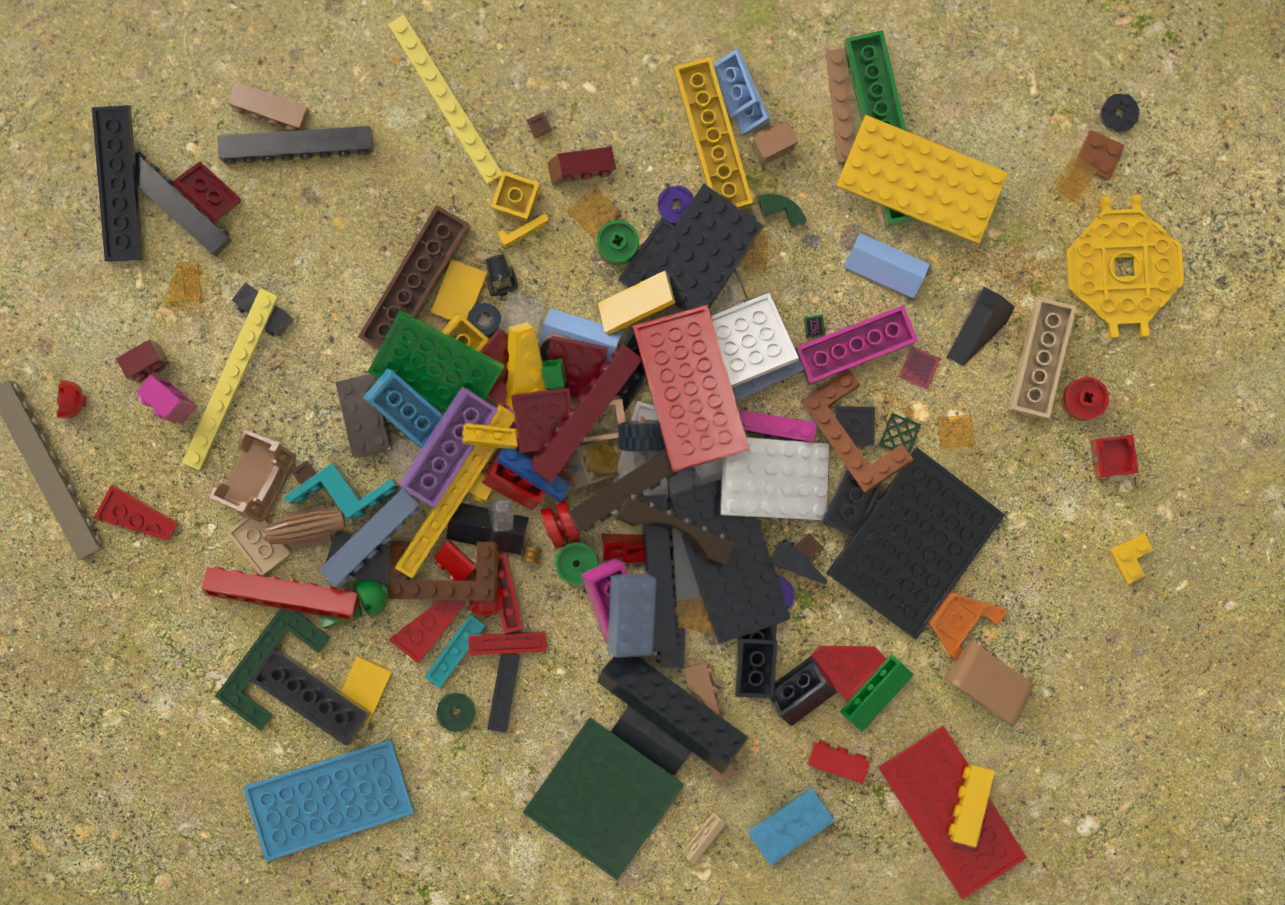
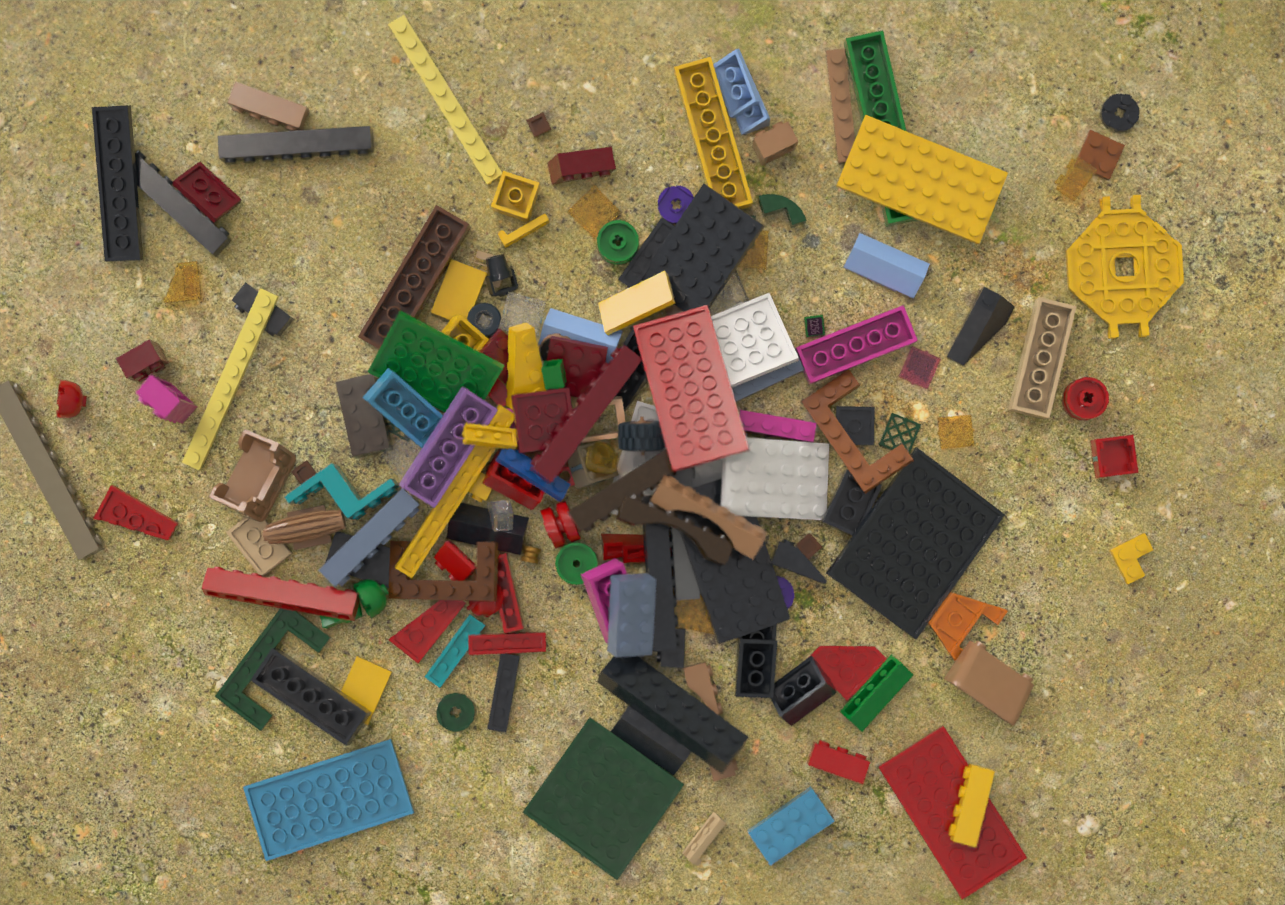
none -> medium nougat arch [650,475,767,559]

